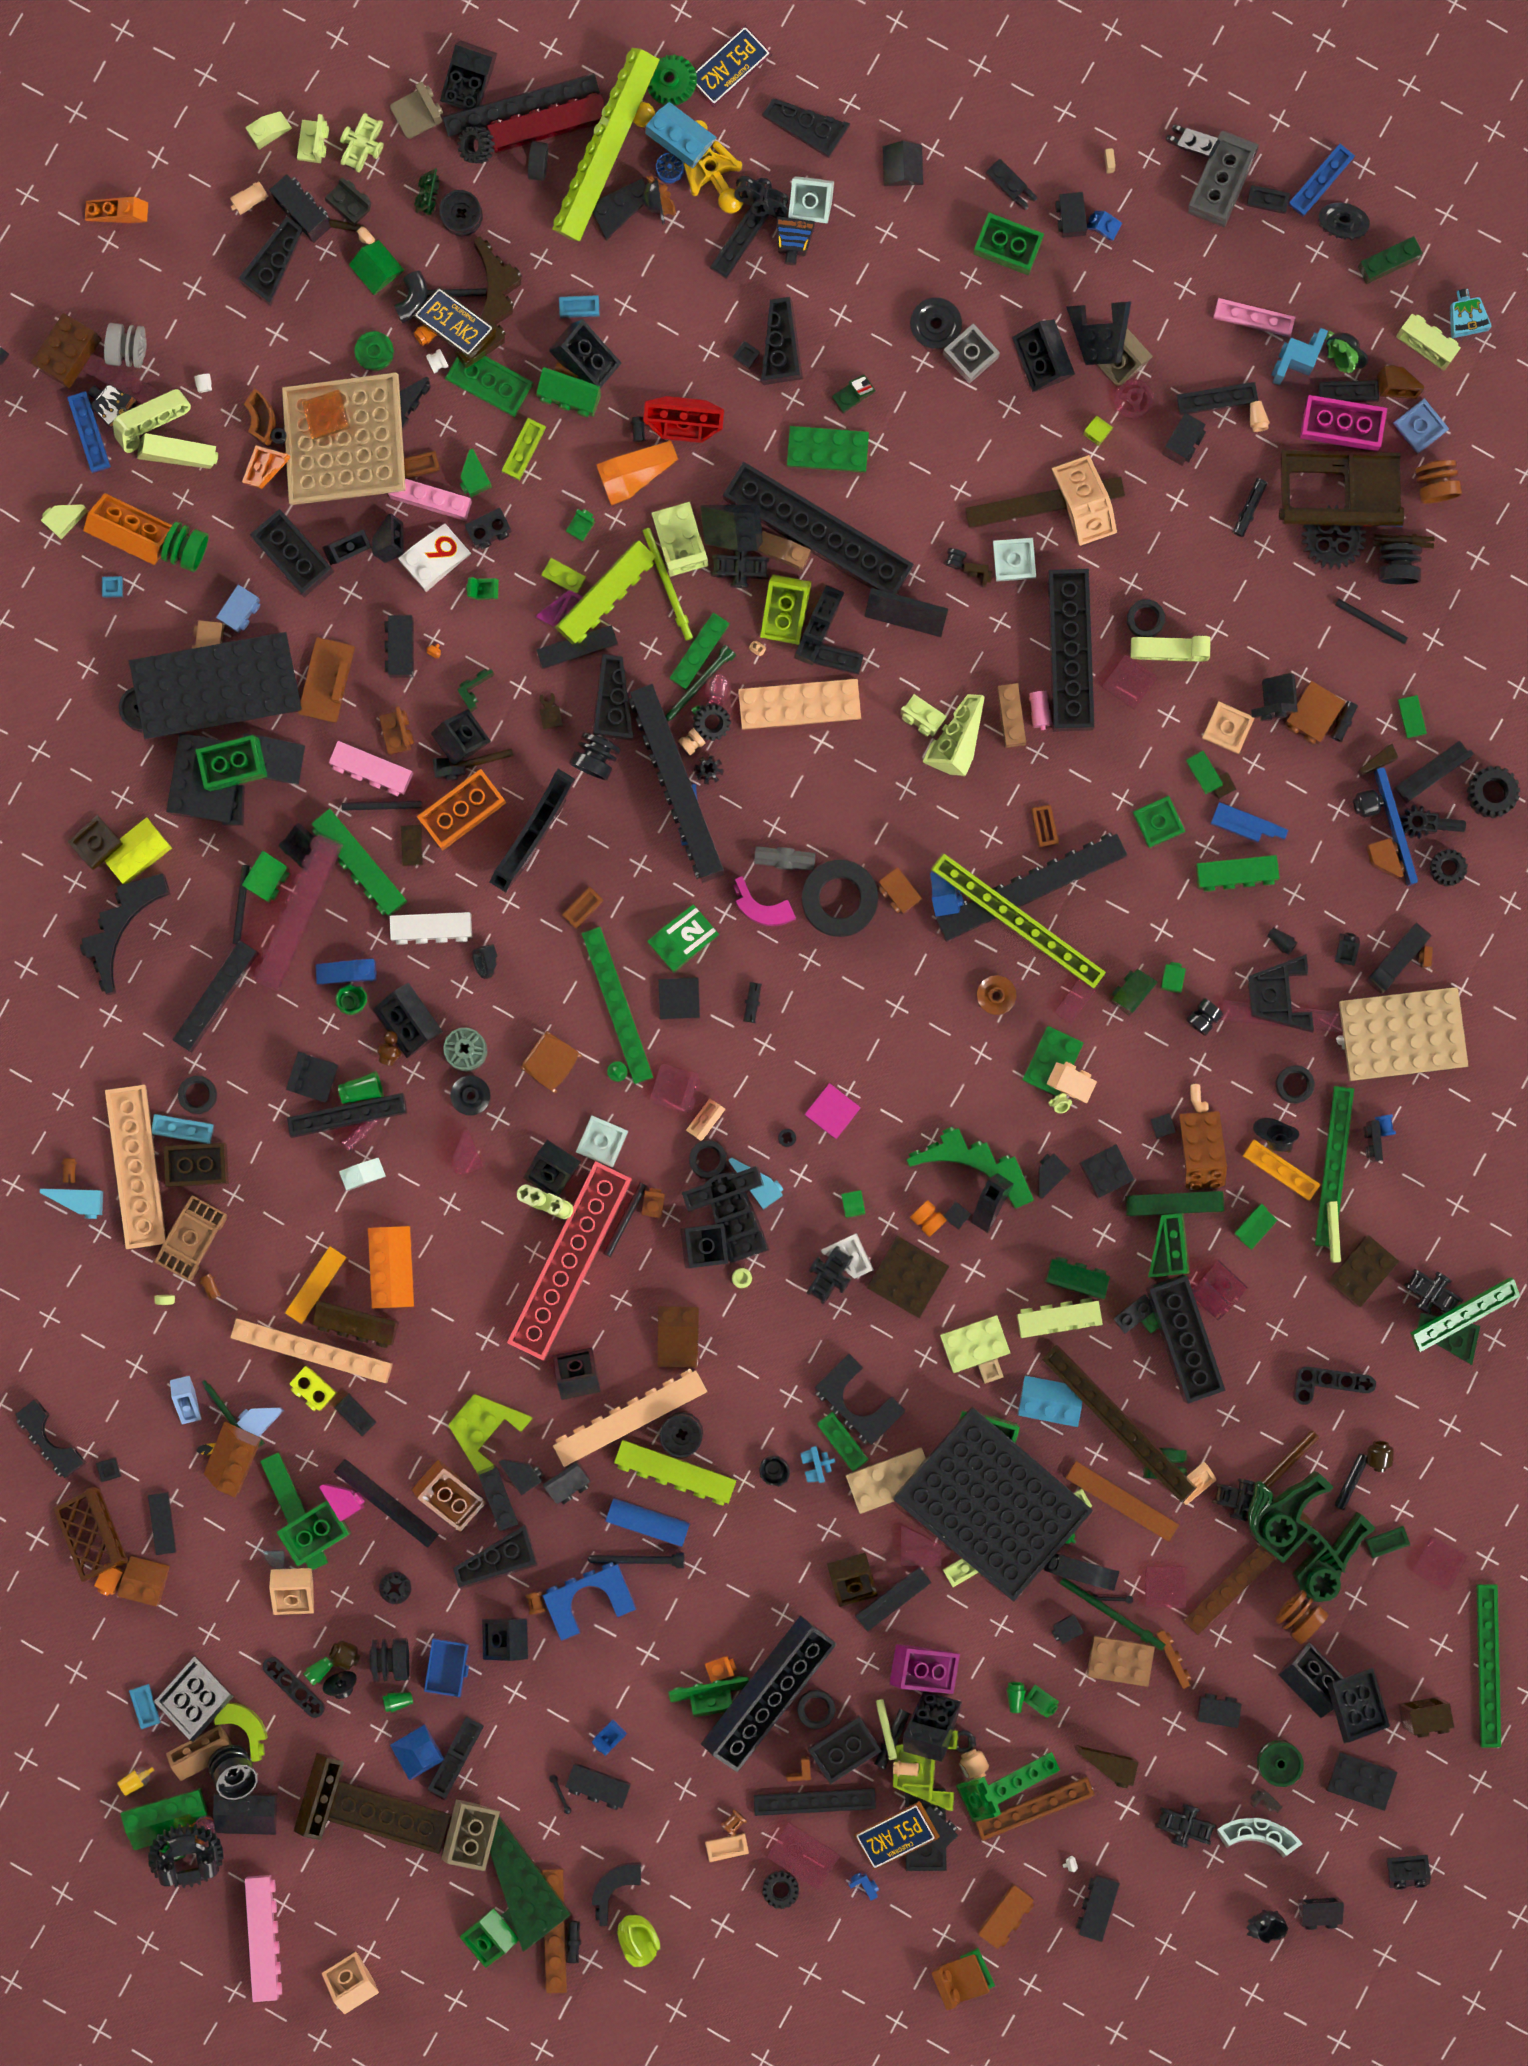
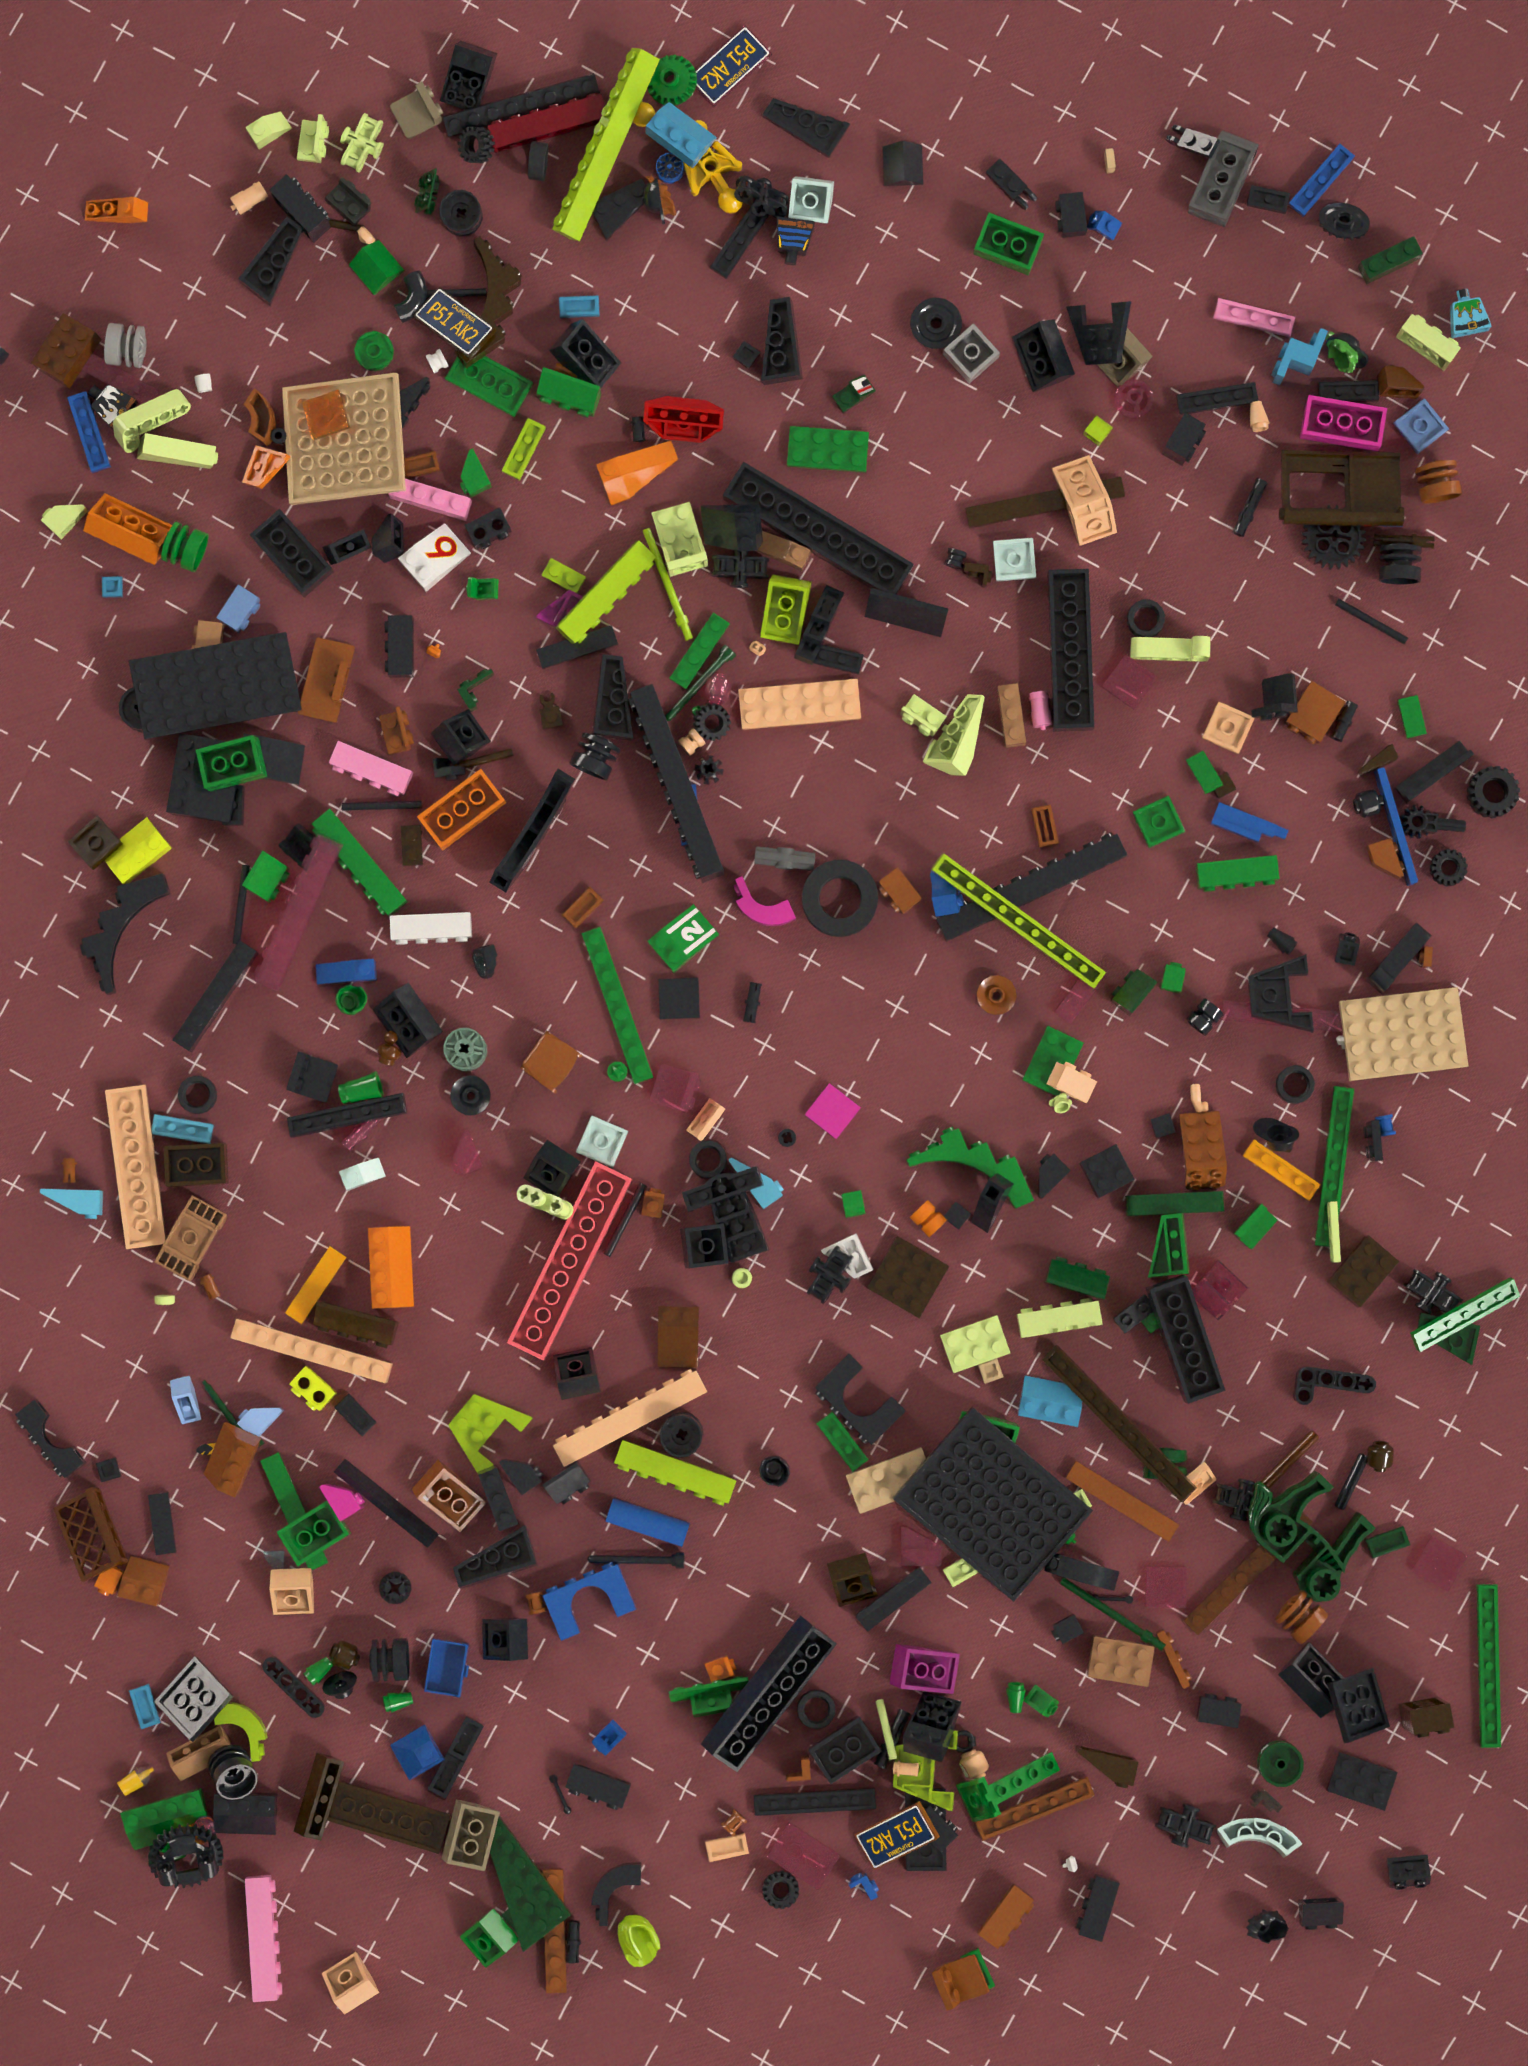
orange cone [413,325,436,346] -> none
green bracket [566,509,595,542] -> none
dark azure hips [801,1446,835,1483] -> none

